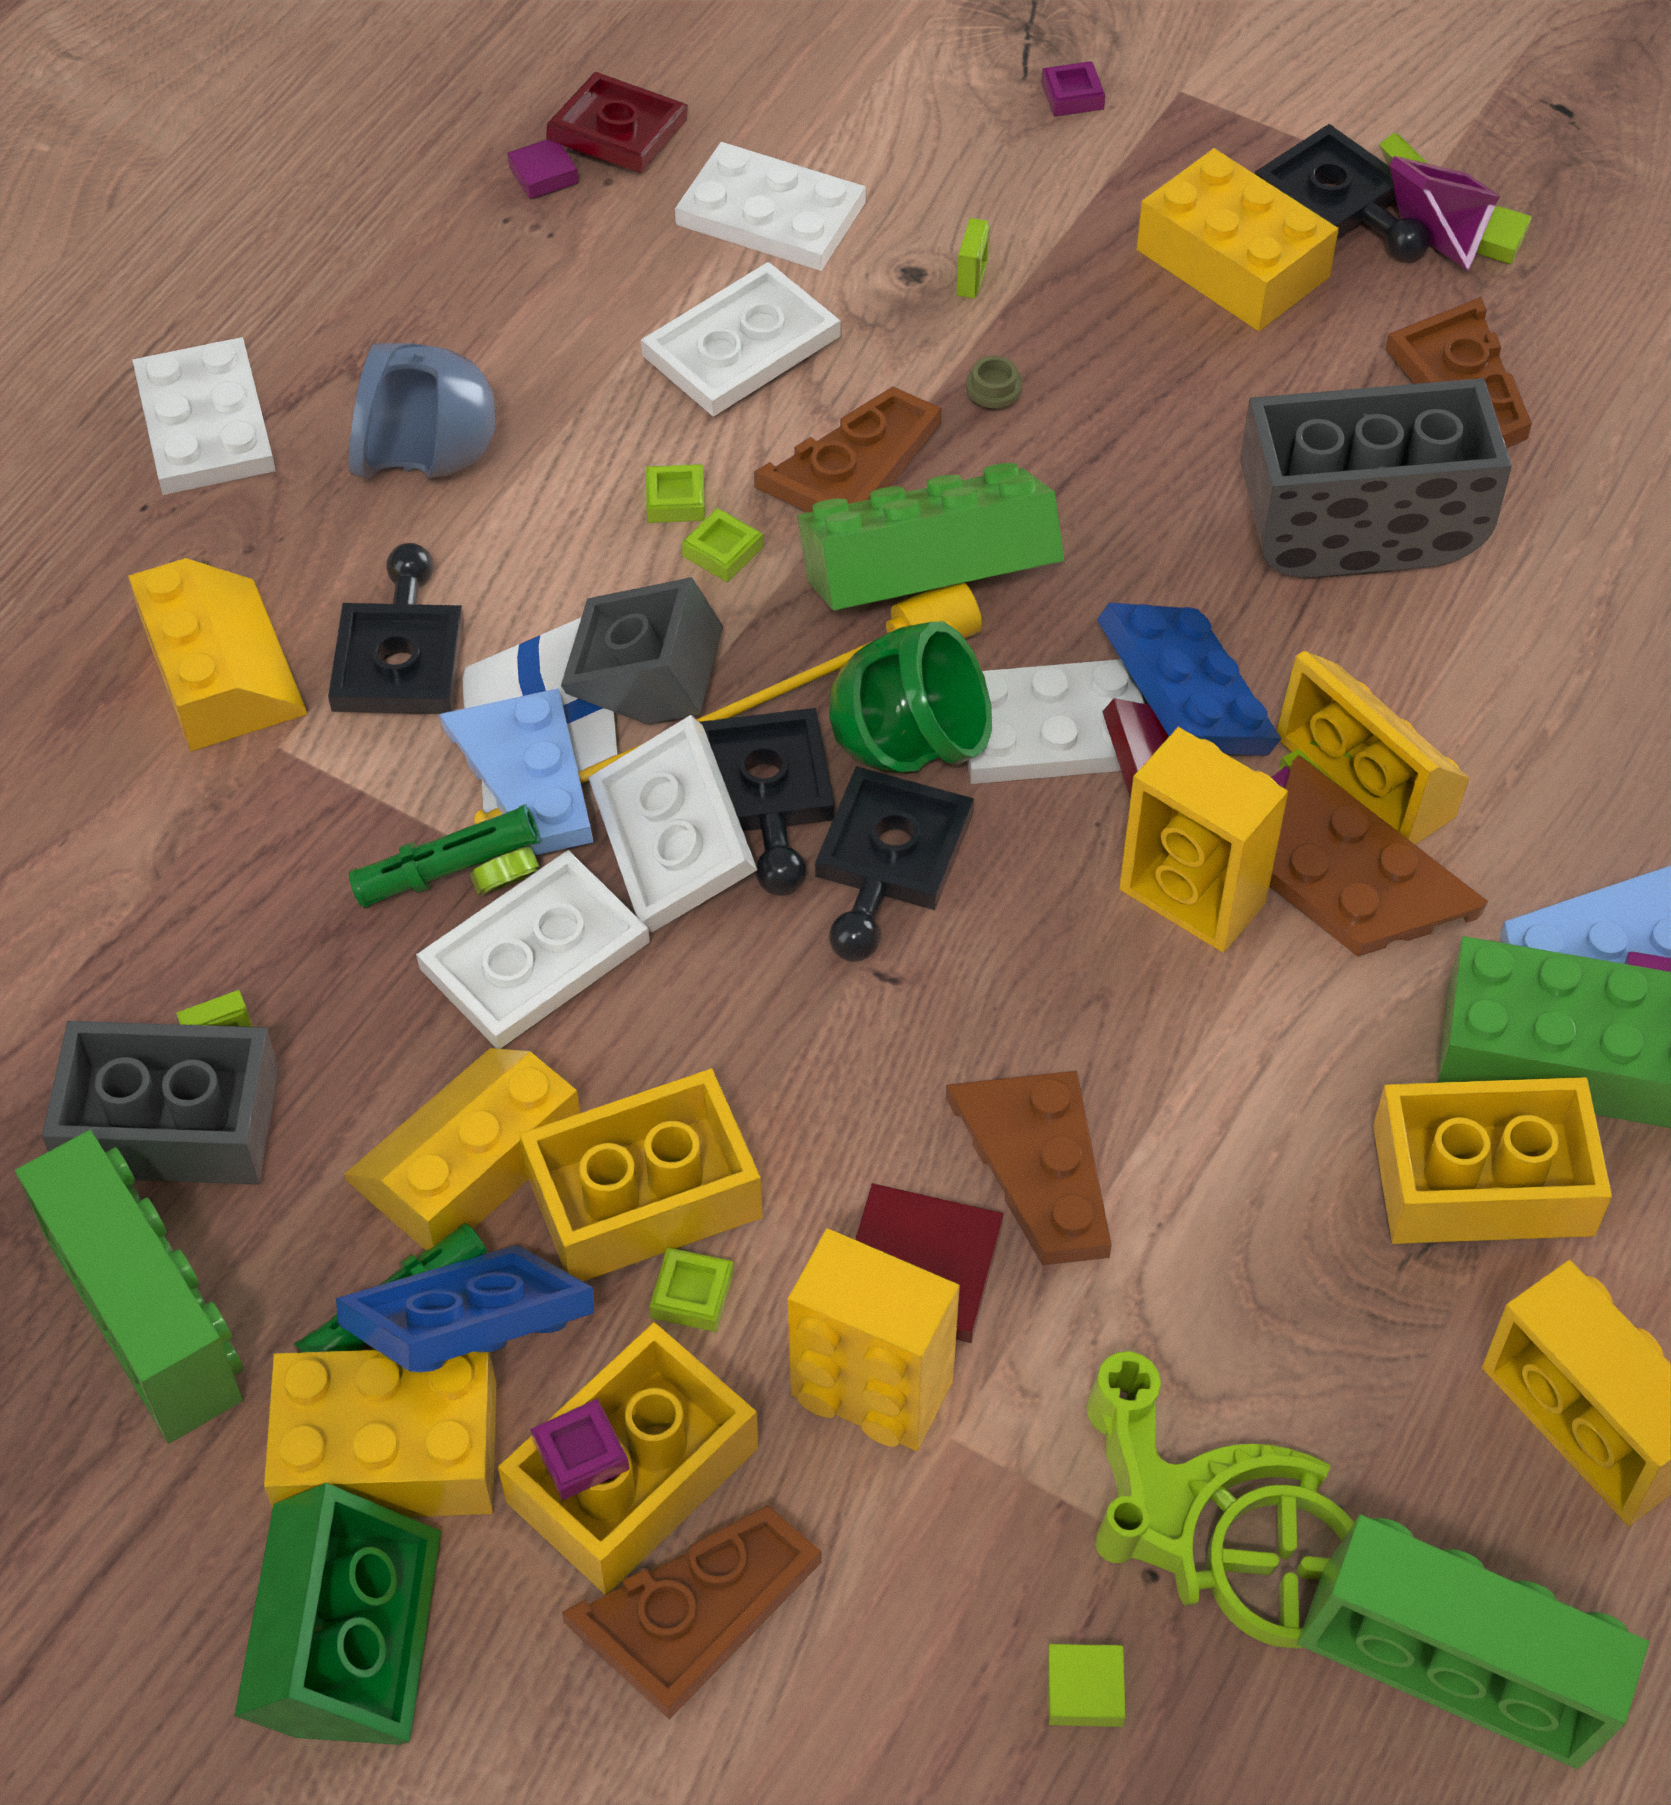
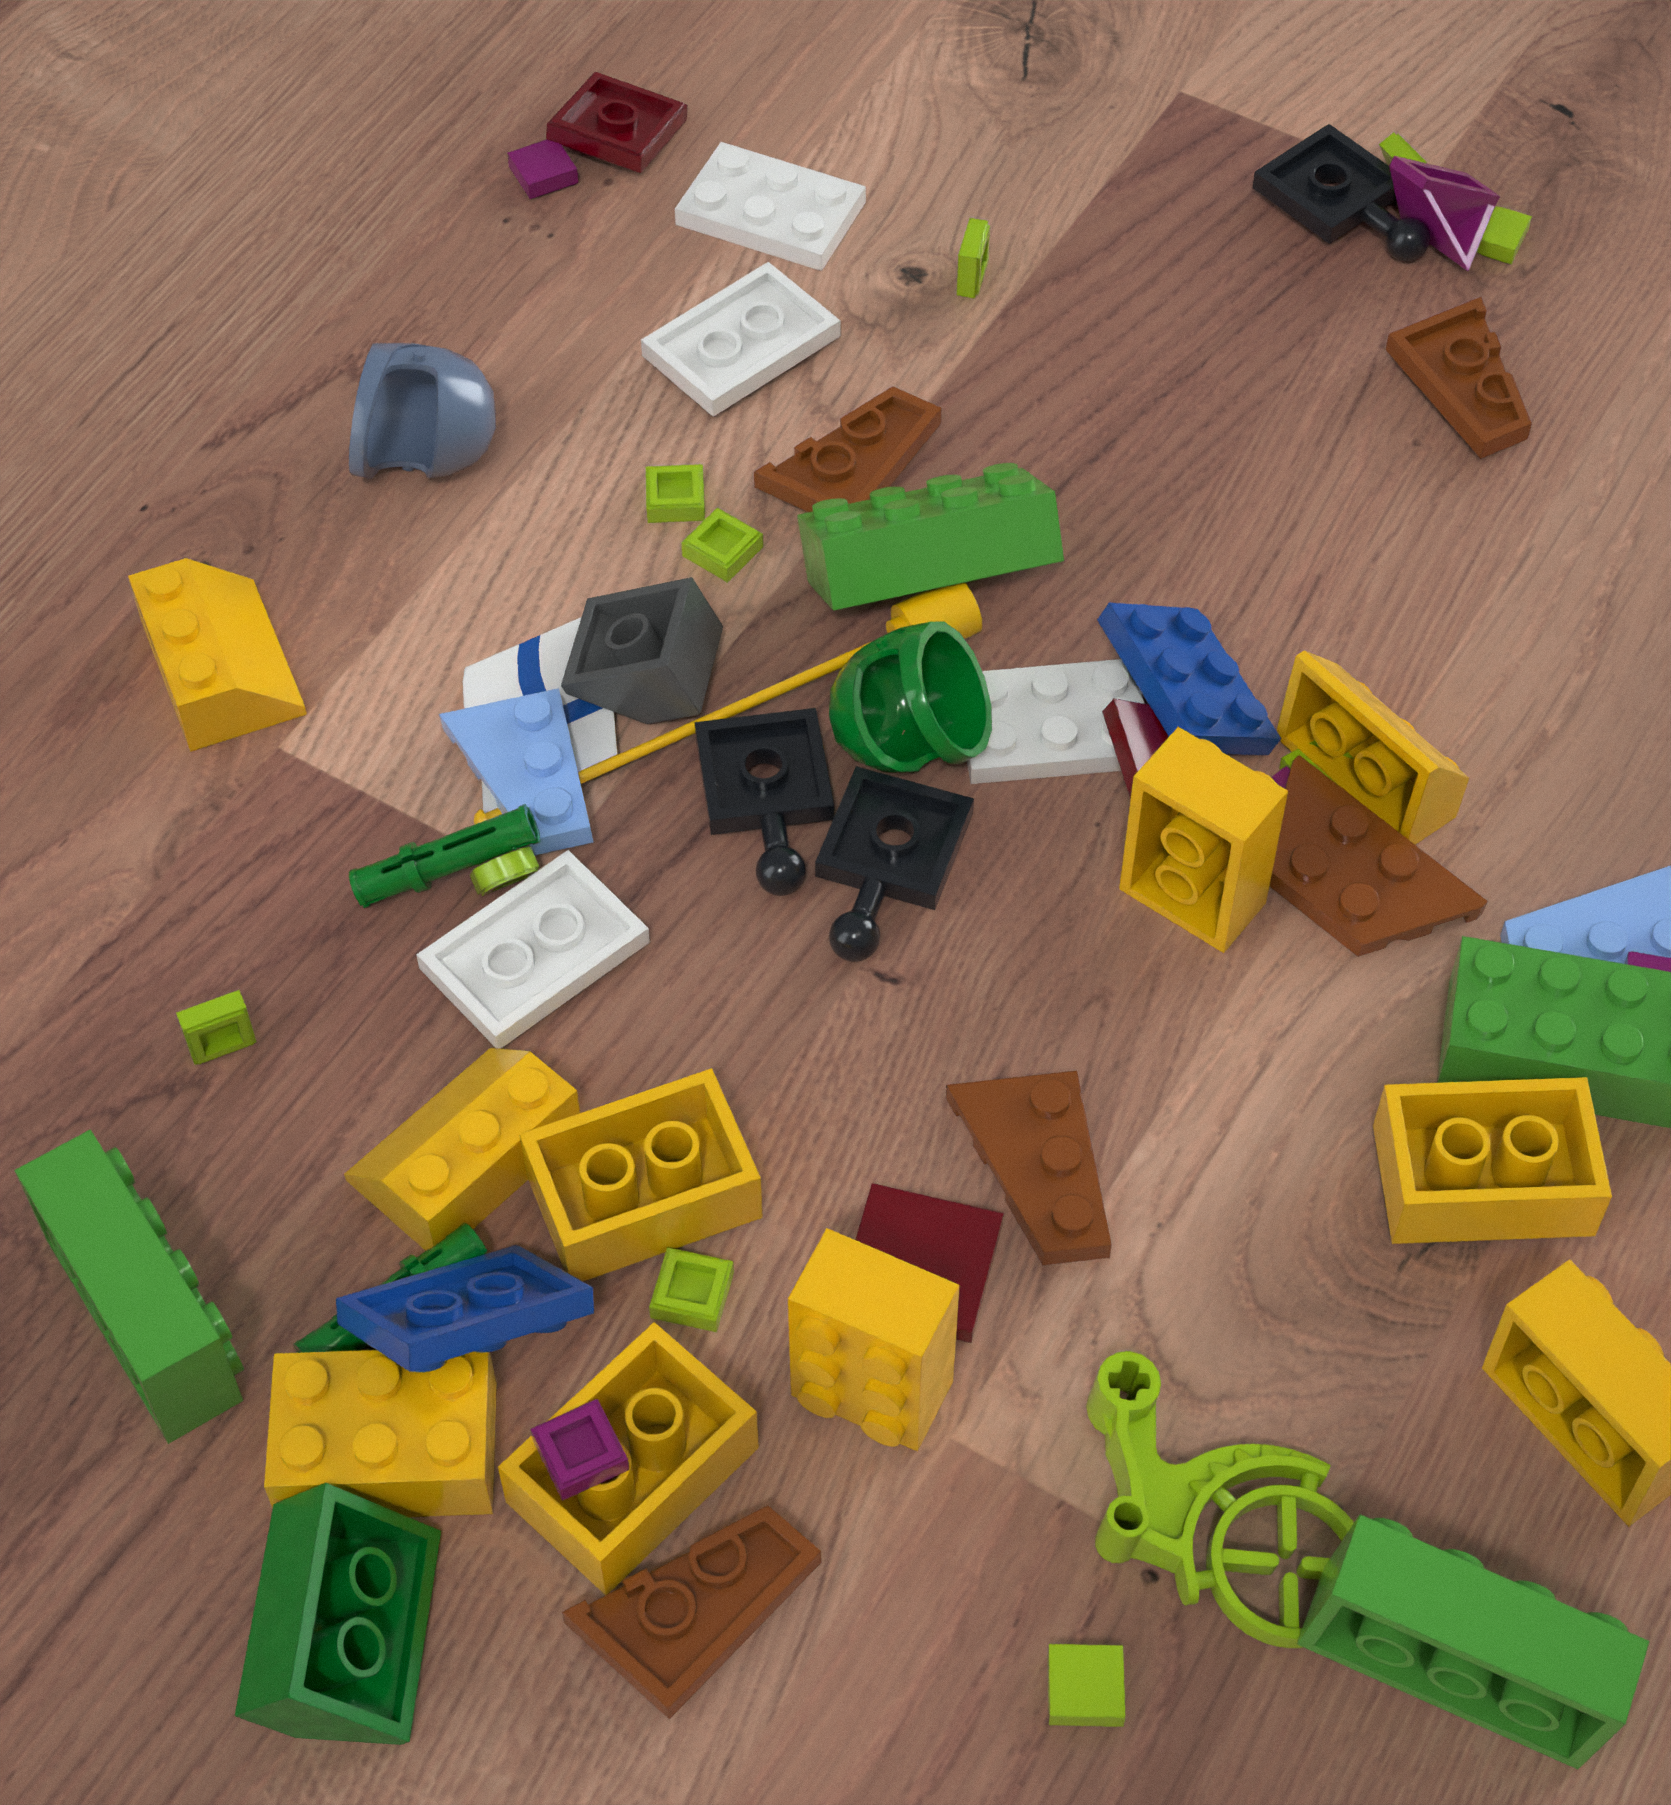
dark grey brick [42,1021,279,1185] -> none
white plate [132,337,276,495] -> none
black plate [328,543,464,714] -> none
white plate [588,715,757,933] -> none
olive plate [966,356,1022,408] -> none
magenta tile [1041,61,1105,117] -> none
yellow brick [1136,148,1339,332] -> none
dark grey brick [1240,378,1512,577] -> none

